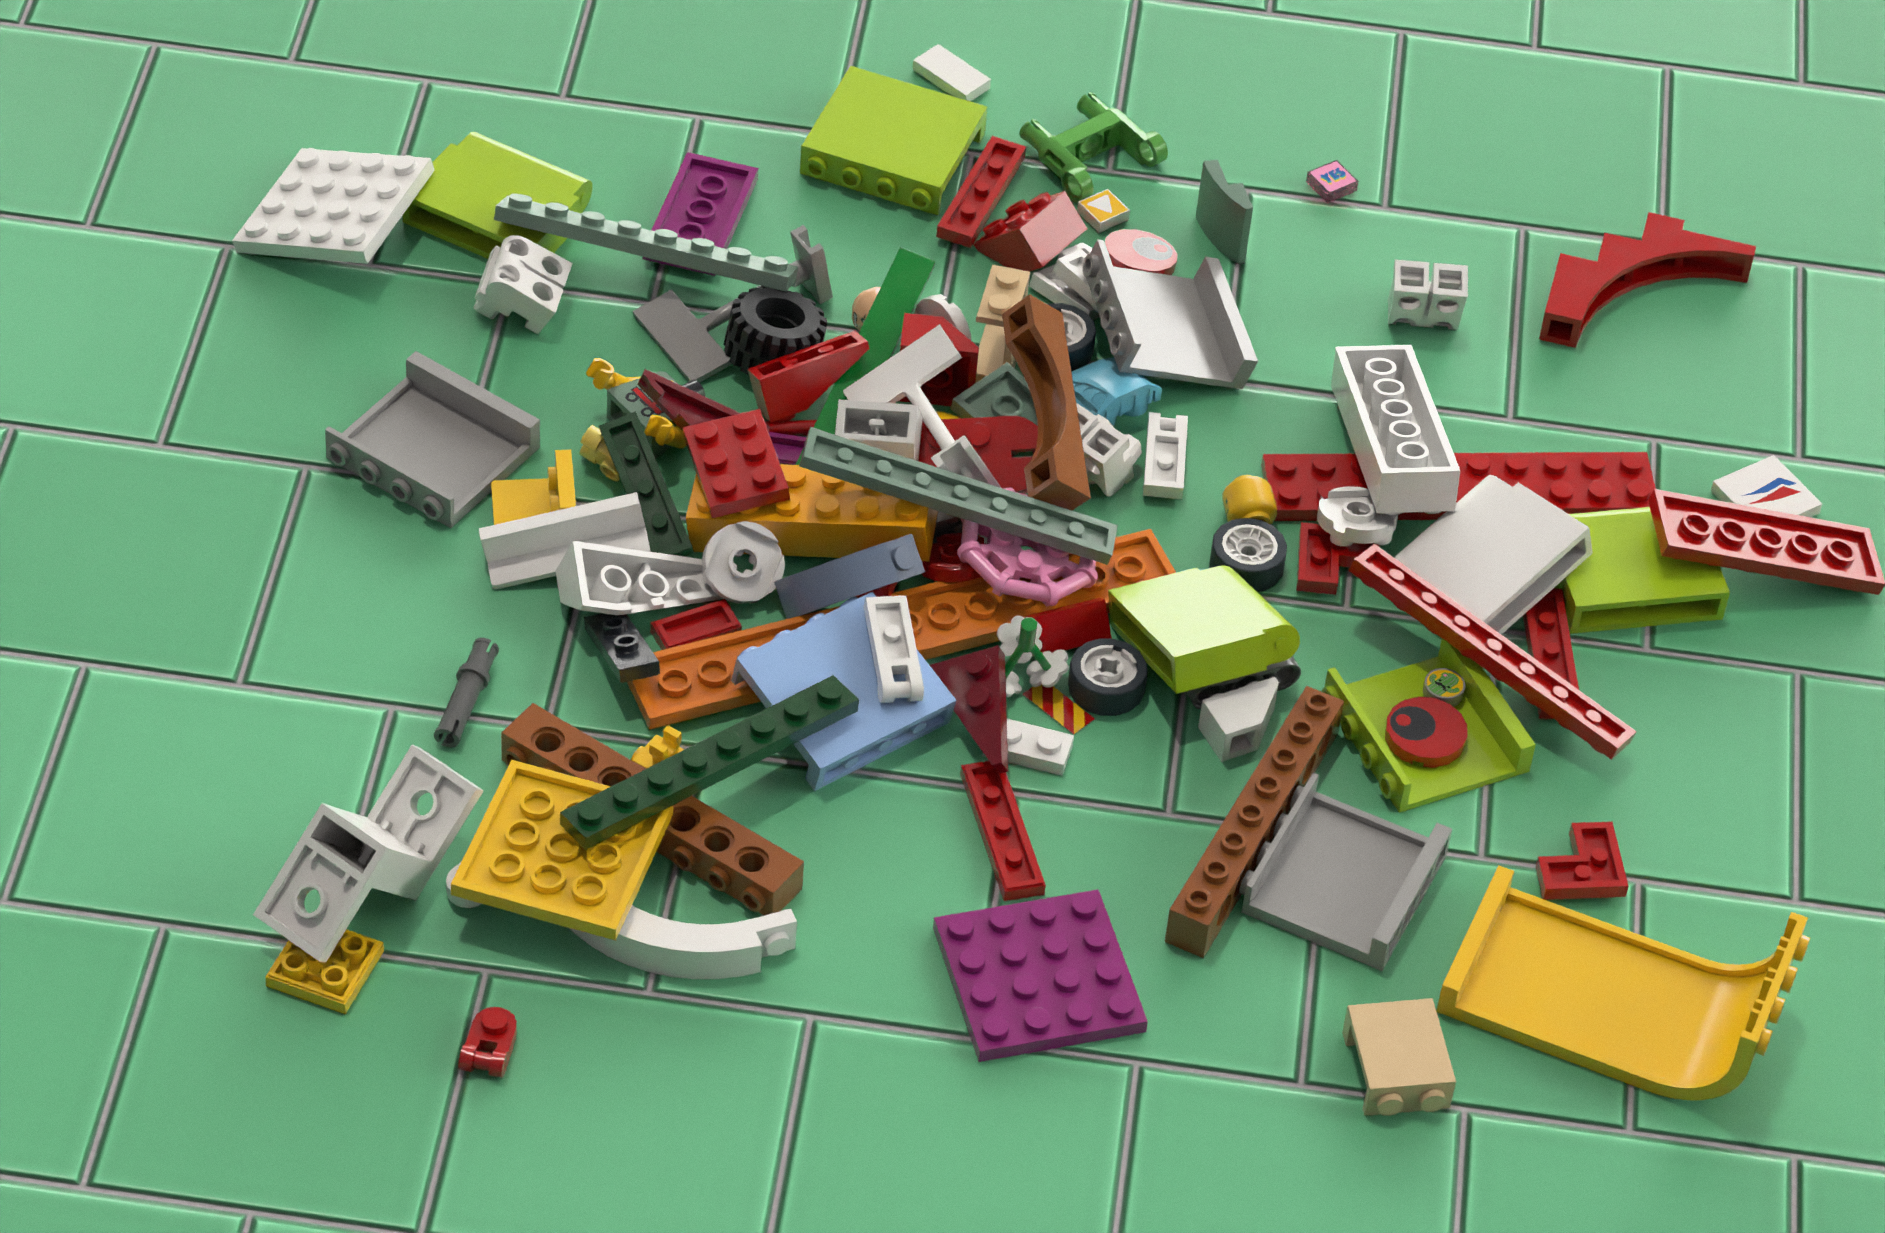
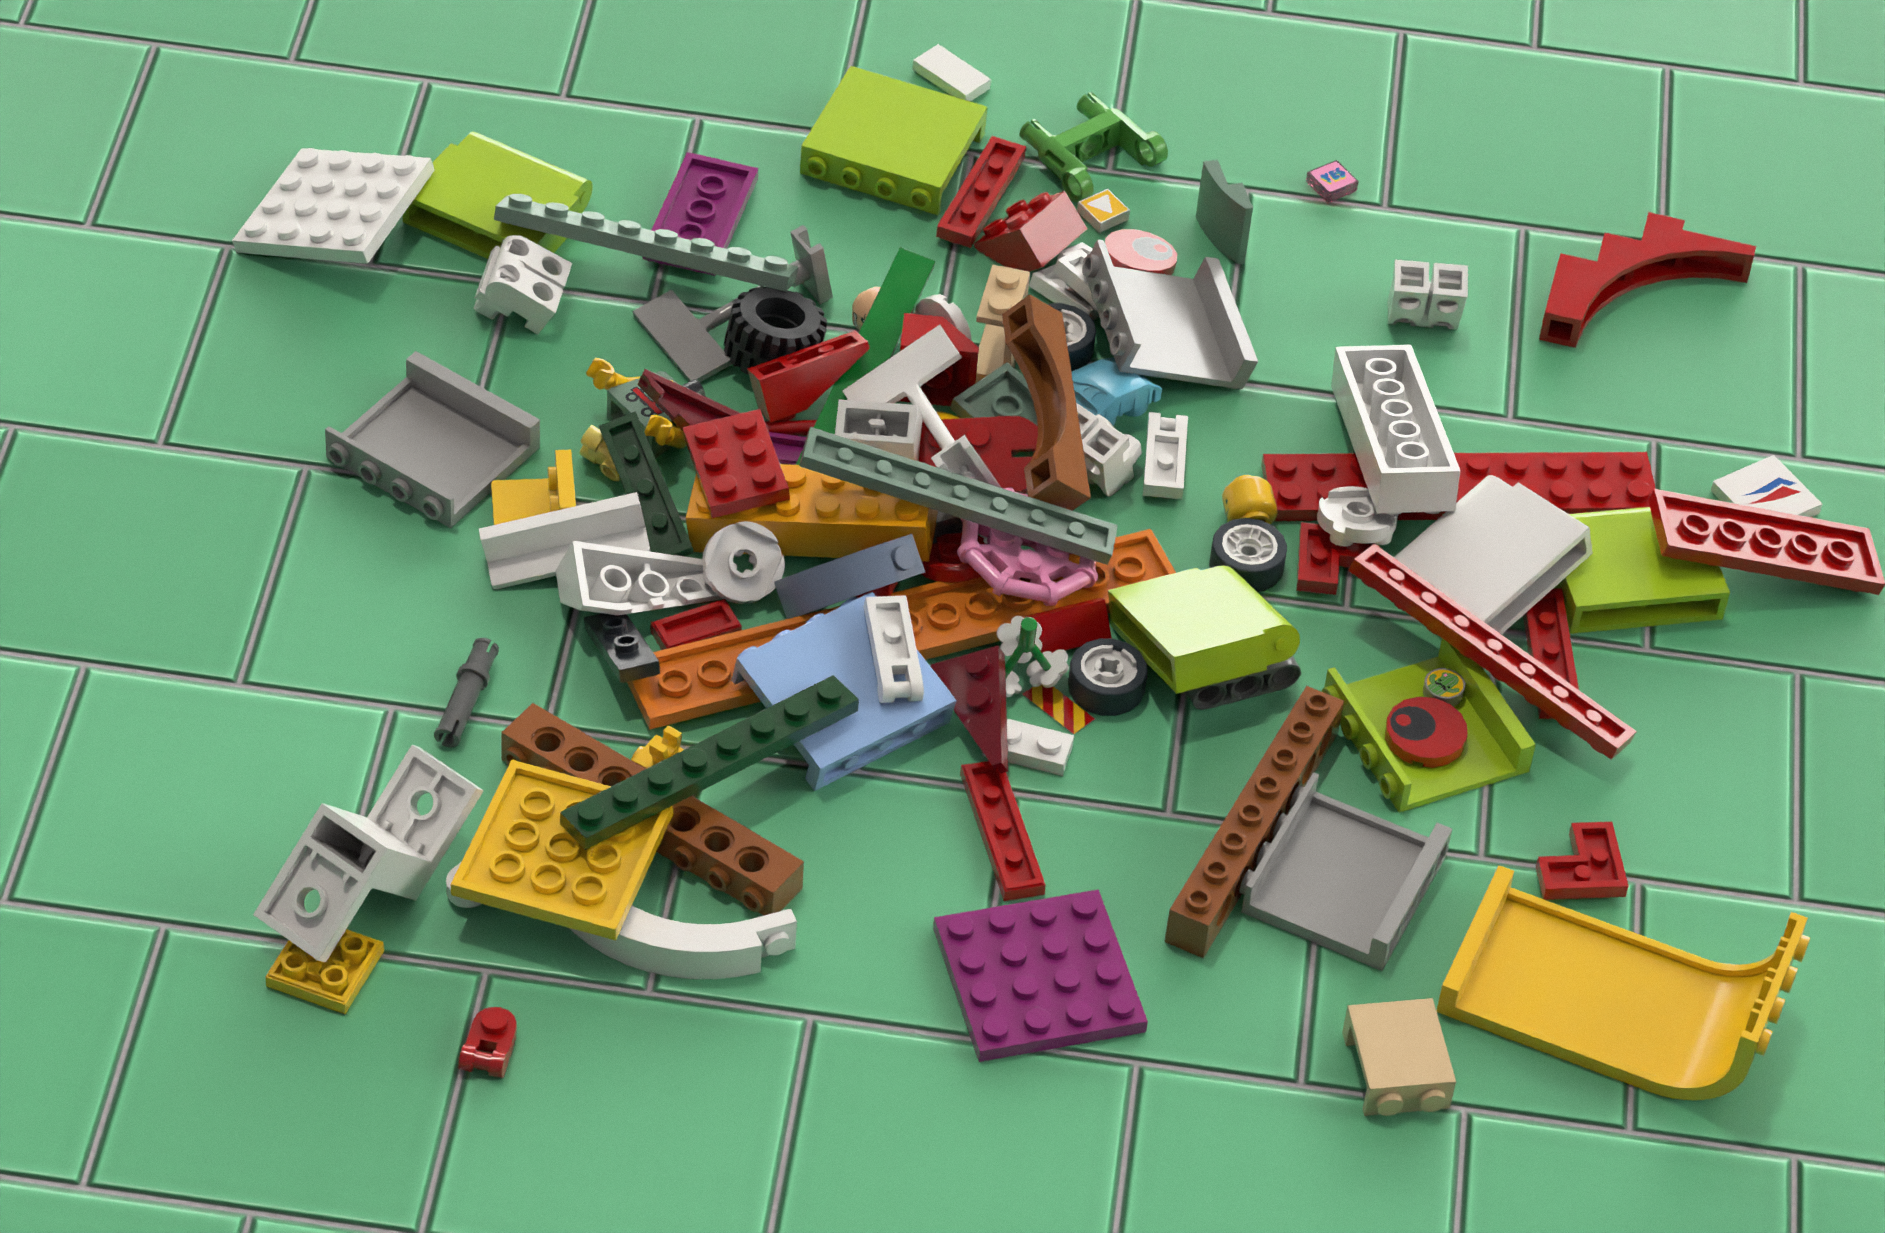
white slope [1198,677,1279,762] -> none

